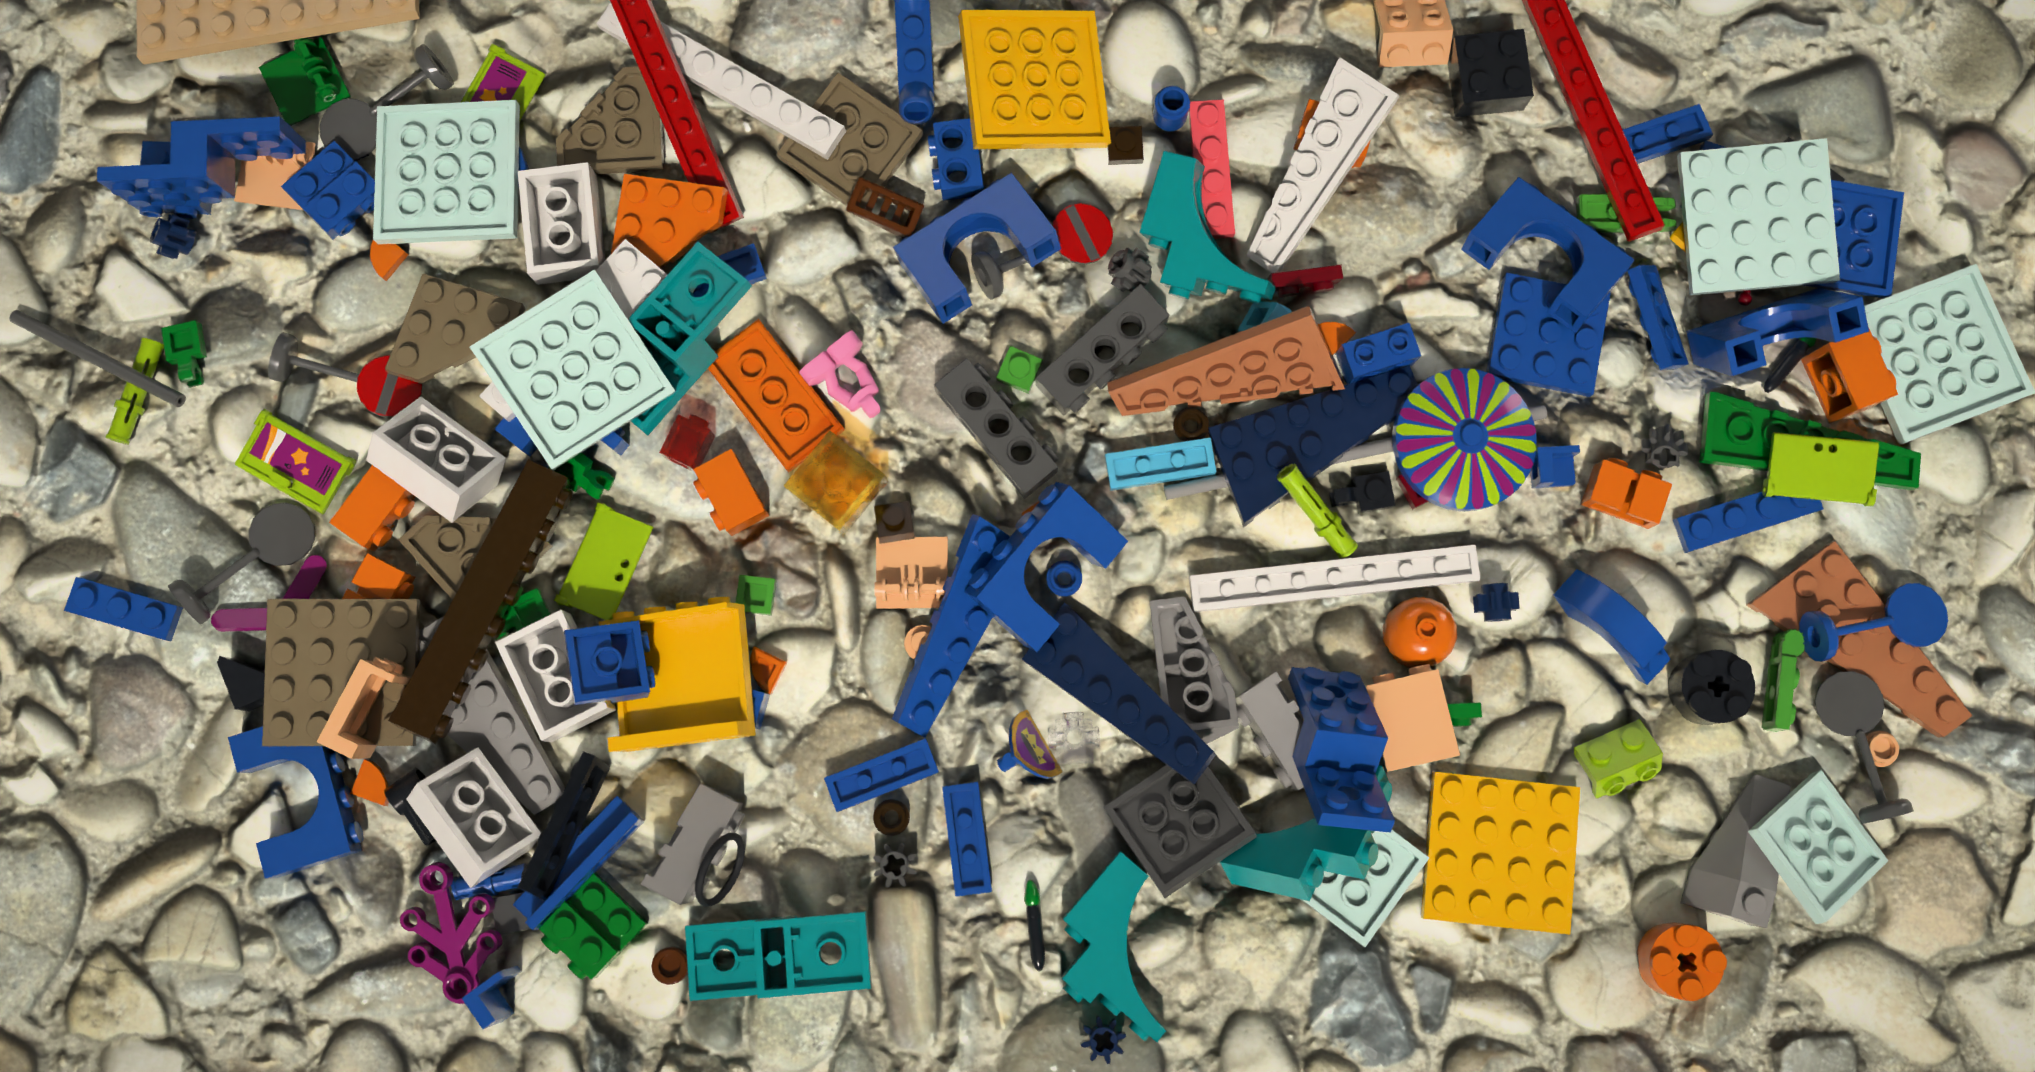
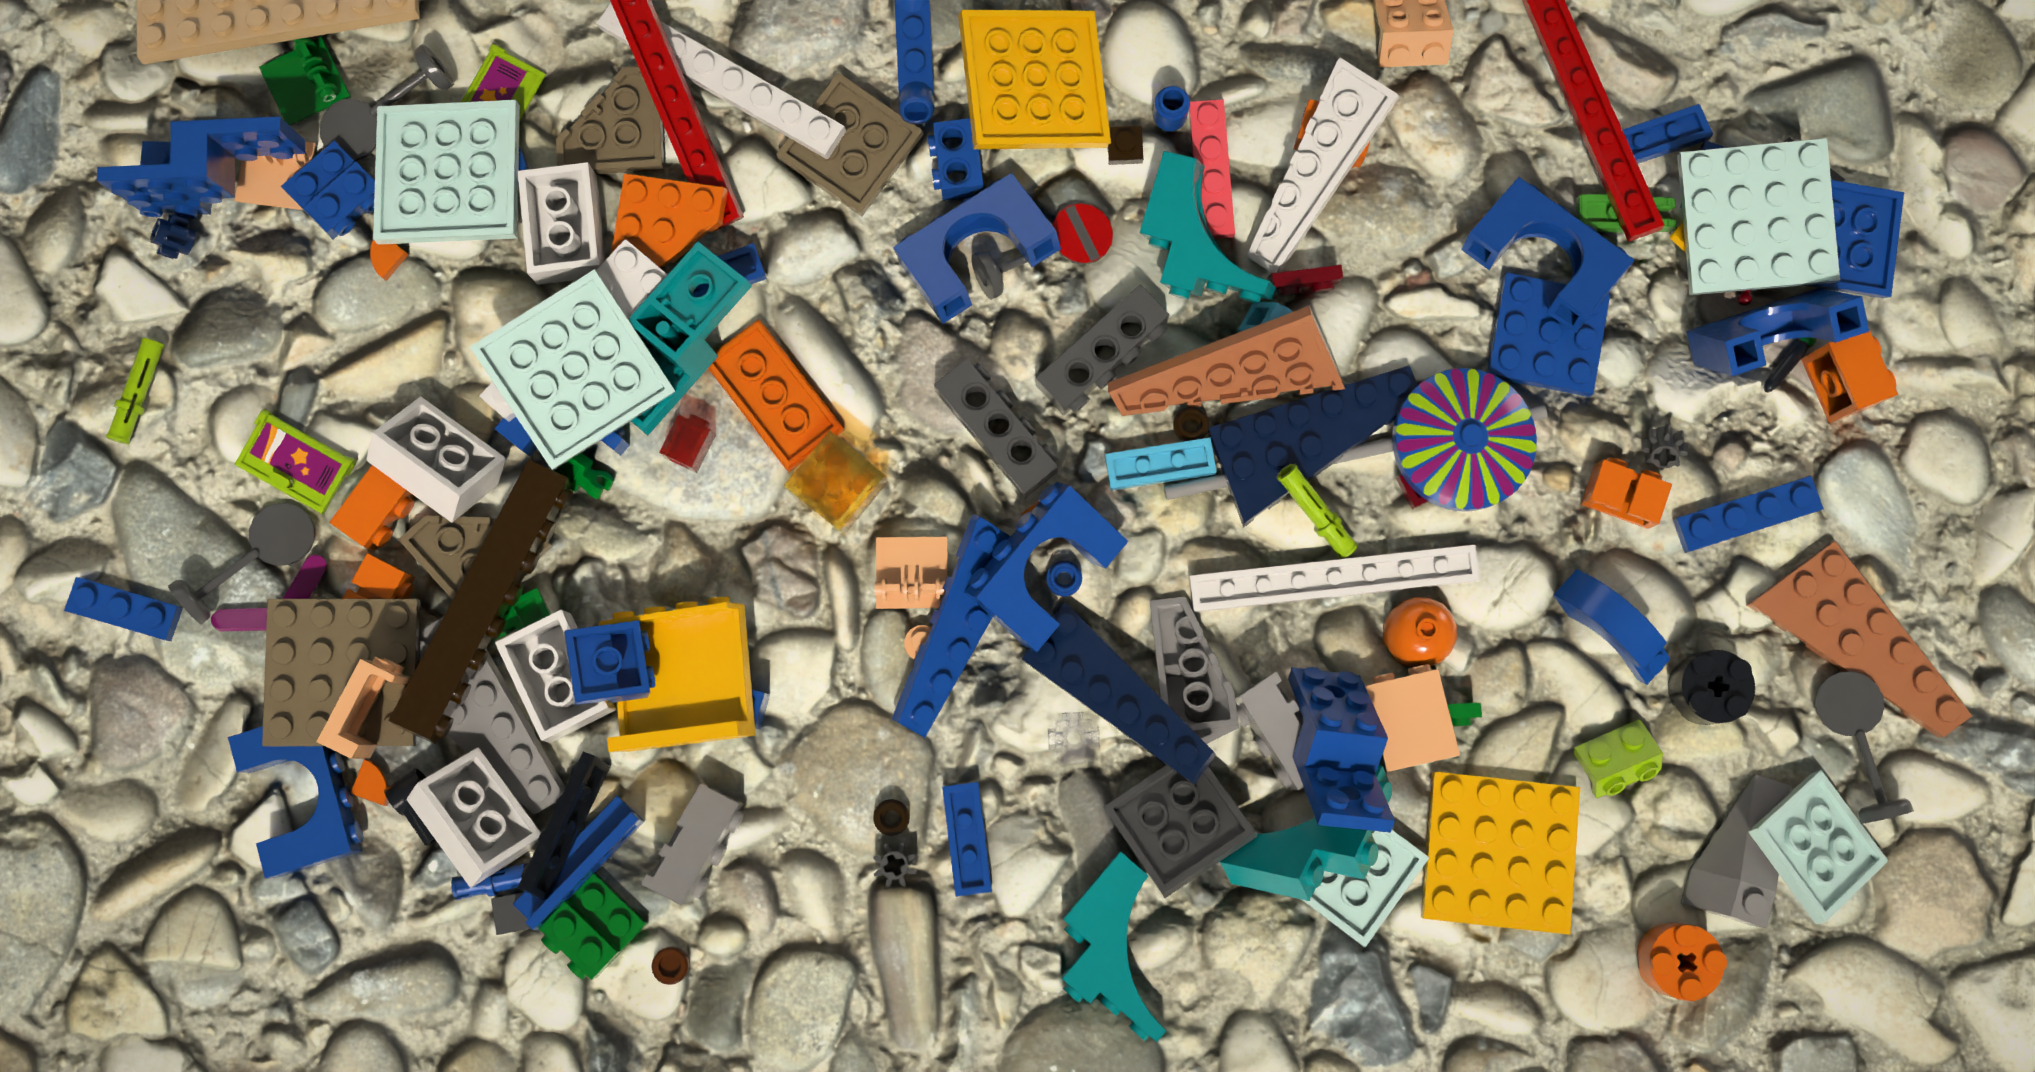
dark grey piece [9,310,186,407] -> none
green plate [161,320,207,388] -> none
black slope [217,656,265,712] -> none
piece [268,332,423,417] -> none
dark tan plate [385,274,525,384] -> none
magenta plant [400,862,503,1004] -> none
blue panel [462,965,522,1029] -> none
lime door [554,502,654,620] -> none
teal bracket [685,911,872,1001] -> none
orange piece [693,449,769,536] -> none
black tyre [695,833,745,907] -> none
bright green plate [736,575,777,616] -> none
orange tile [750,647,787,695] -> none
bright pink piece [799,330,881,418] -> none
blue plate [824,738,939,812] -> none
reddish brown slope [846,177,924,238] -> none
dark brown plate [874,501,915,544] -> none
bright green plate [996,346,1043,394] -> none
shield [997,710,1063,779] -> none
black piece [1024,880,1045,972] -> none
dark blue gear [1080,1015,1126,1064] -> none
dark grey gear [1108,248,1152,292] -> none
orange tile [1318,322,1356,356] -> none
black plate [1329,471,1396,514] -> none
blue brick [1335,323,1422,385] -> none
black brick [1448,29,1534,117] -> none
dark blue gear [1473,583,1520,622] -> none
blue panel [1530,445,1580,489] -> none
blue plate [1627,265,1689,370] -> none
green wing [1699,391,1921,490] -> none
bright green hinge [1761,629,1805,732] -> none
lime door [1762,432,1879,507] -> none
blue piece [1799,583,1948,662] -> none
light aqua plate [1864,264,2035,445] -> none
light nougat plate [1866,730,1899,767] -> none

